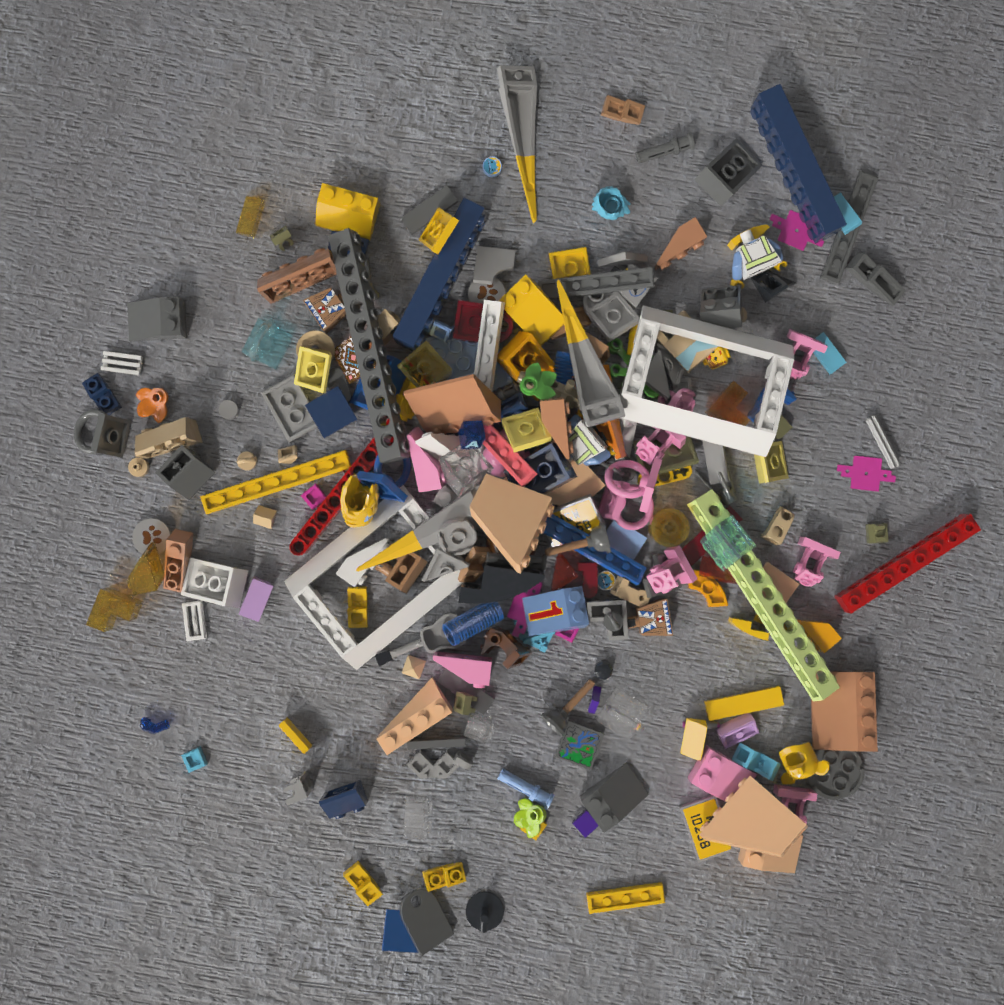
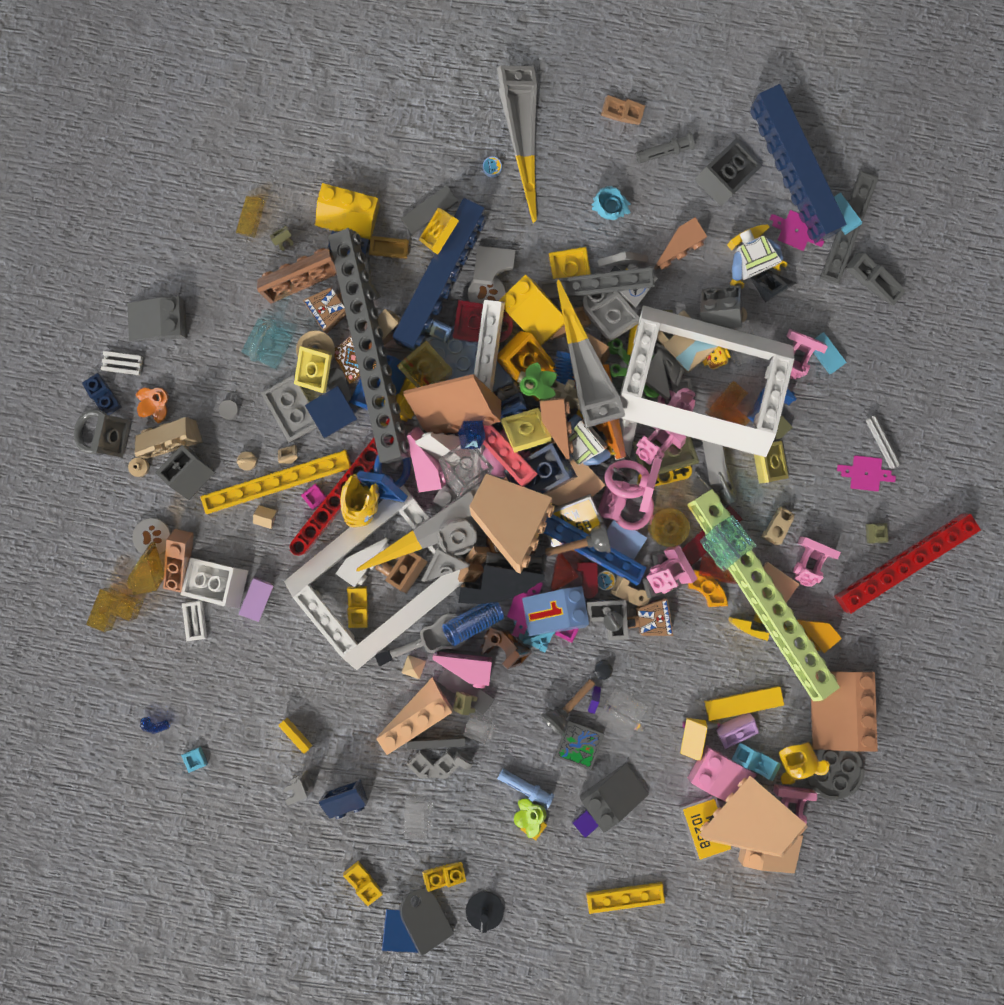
none -> pearl gold tile [369,236,409,259]

